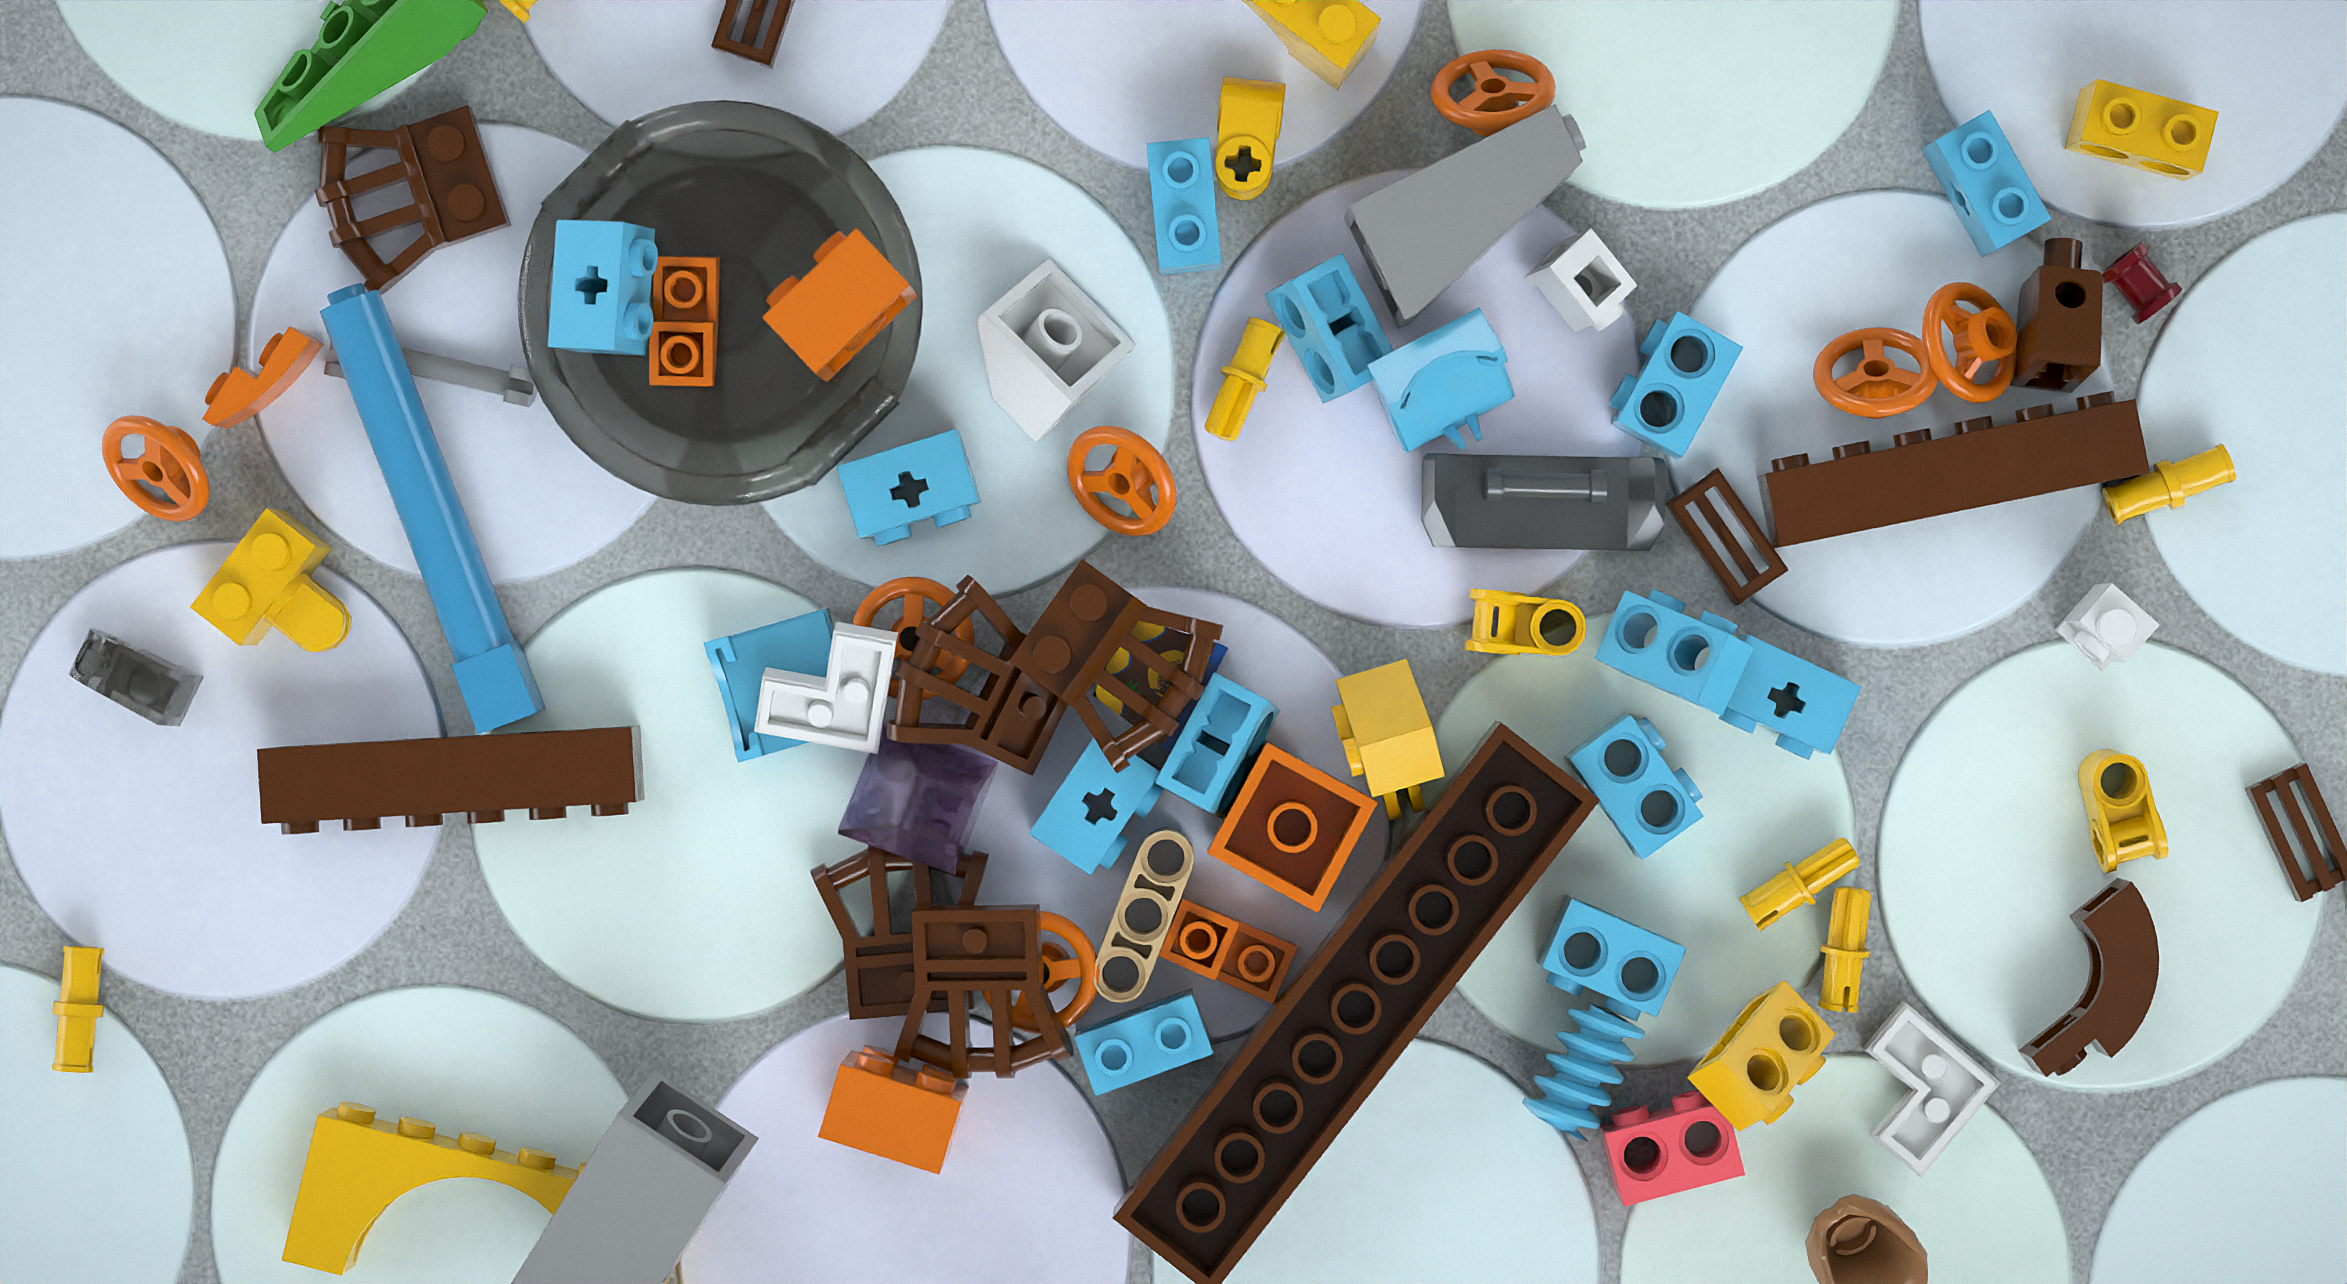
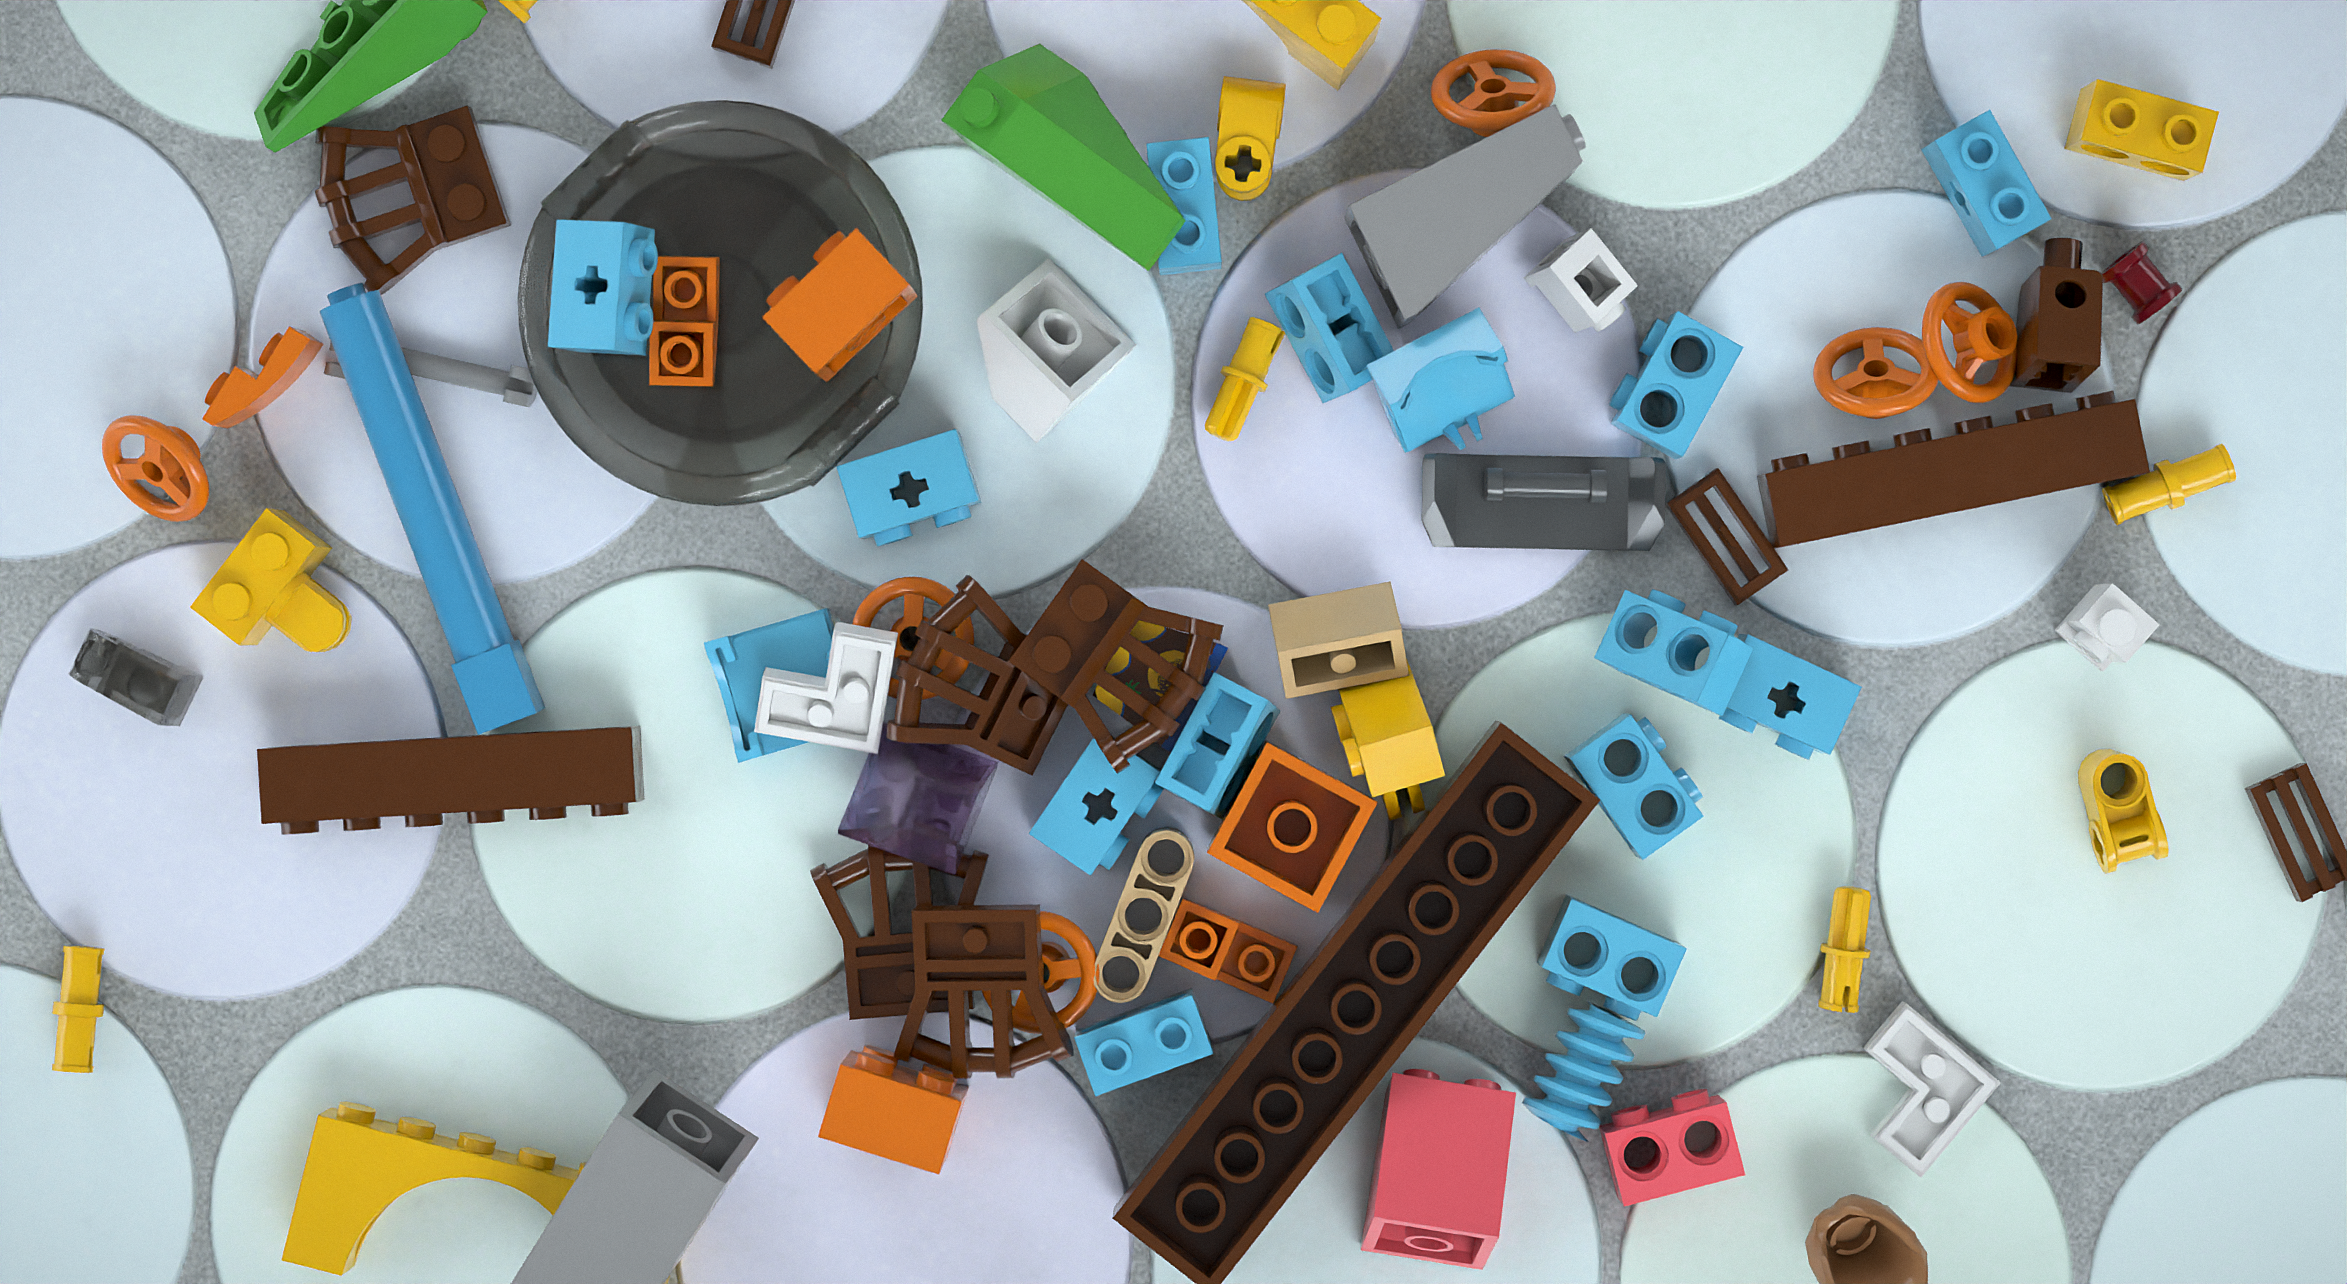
orange piece [1067,426,1177,536] -> none
yellow piece [1464,588,1586,656] -> none
yellow brick [1687,980,1836,1132] -> none
yellow axle [1739,837,1860,932] -> none
reddish brown arch [2018,878,2159,1077] -> none
none -> bright green wedge [941,44,1186,271]
none -> tan brick [1268,581,1409,699]
none -> coral slope [1360,1069,1516,1270]

